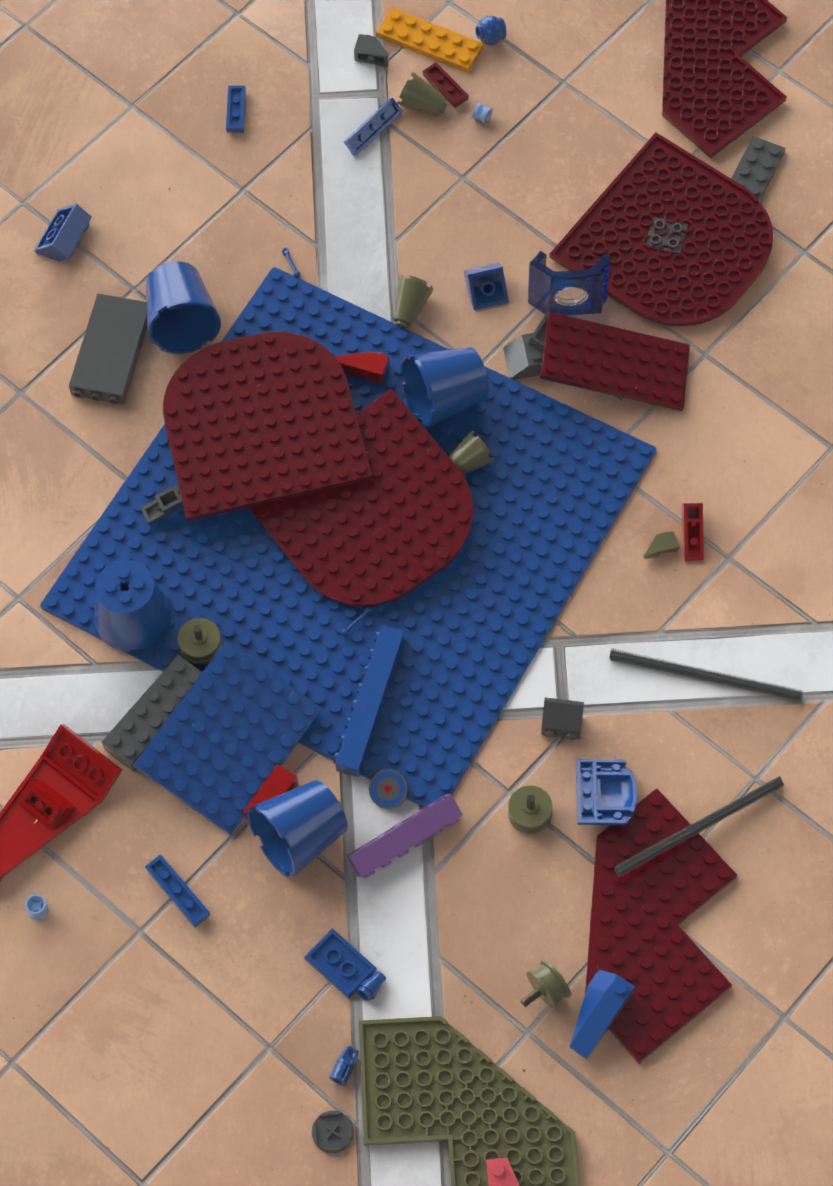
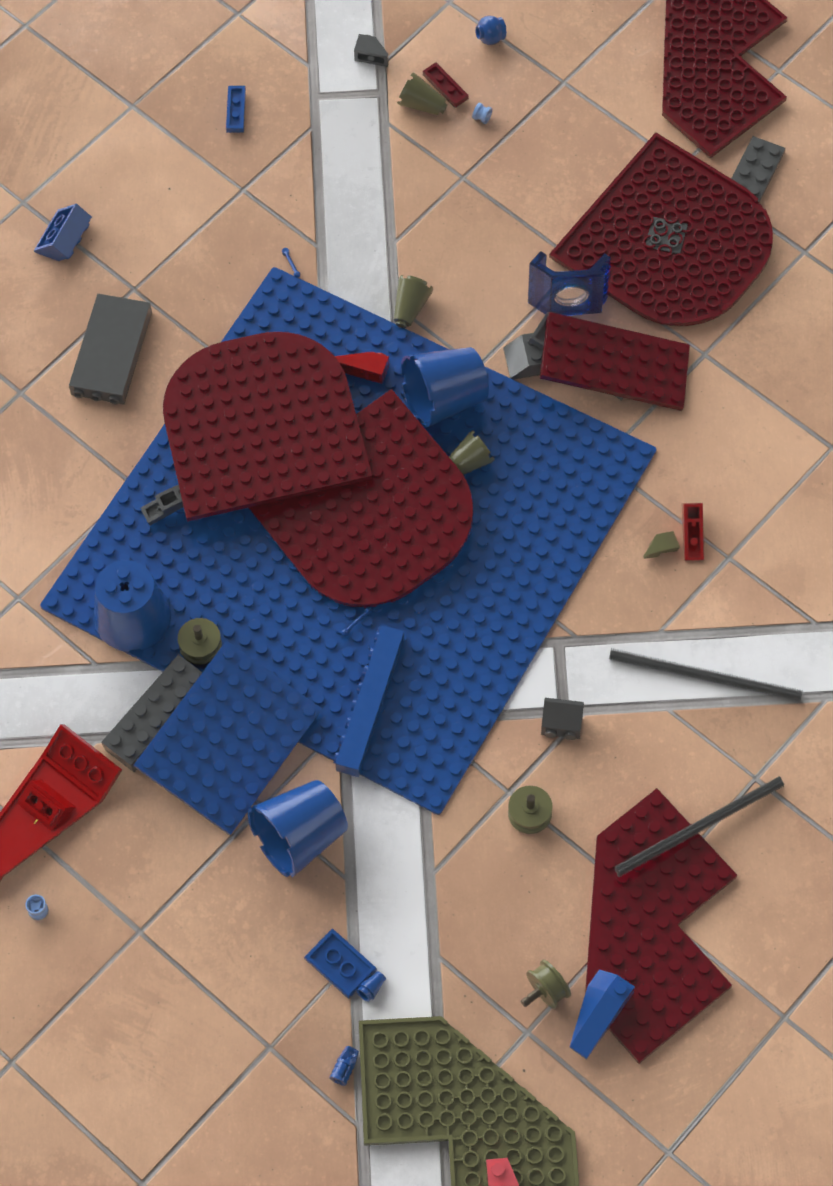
blue plate [145,854,211,928] -> none
blue cone [146,261,221,354] -> none
red slope [243,764,299,820] -> none
dark grey tile [312,1111,354,1154] -> none
blue plate [344,98,403,156] -> none
medium lavender brick [346,794,463,878] -> none
tile [369,769,409,809] -> none
light orange plate [376,7,484,73] -> none
blue slope [464,263,509,310] -> none
slope [576,759,637,826] -> none

